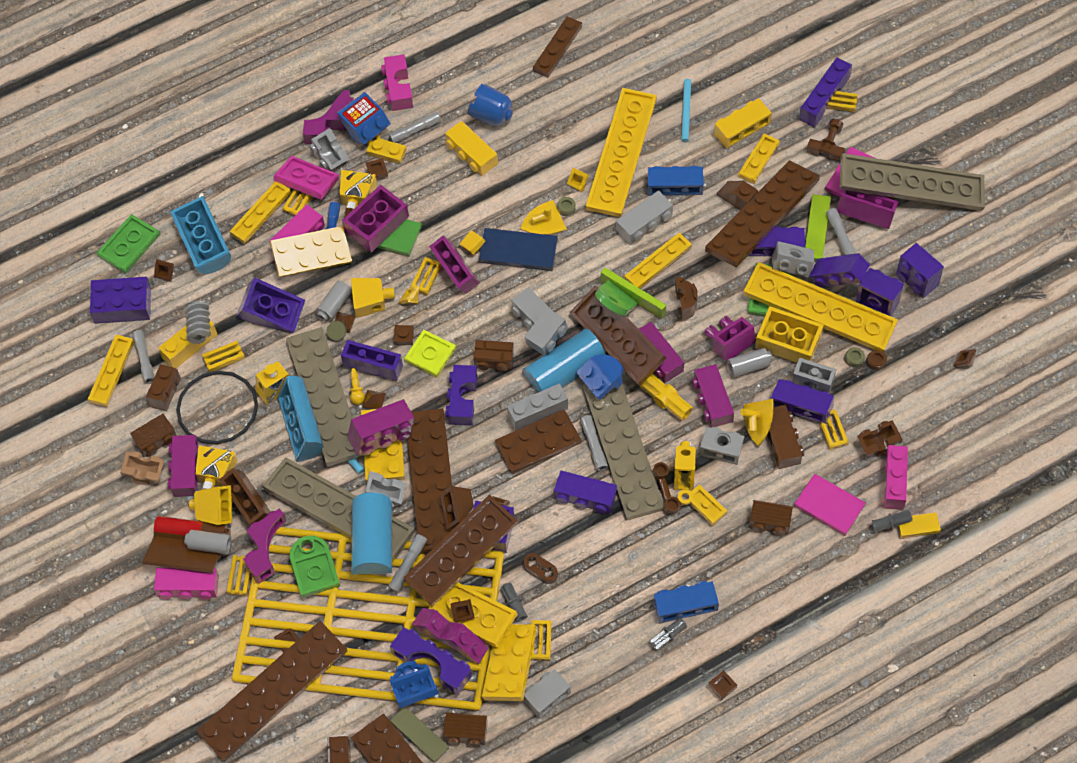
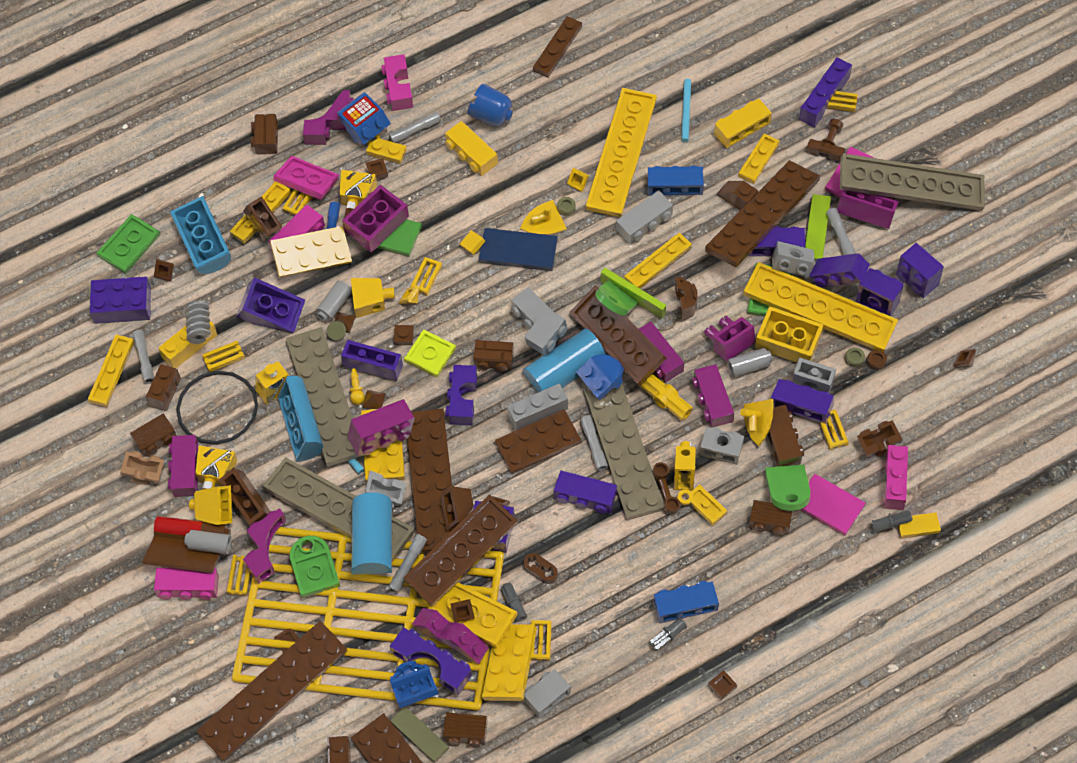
light grey cylinder [309,128,349,170] -> none
magenta brick [429,235,480,294] -> none
none -> reddish brown brick [243,196,282,241]
none -> reddish brown brick [251,114,278,155]
none -> bright green tile [765,465,810,511]

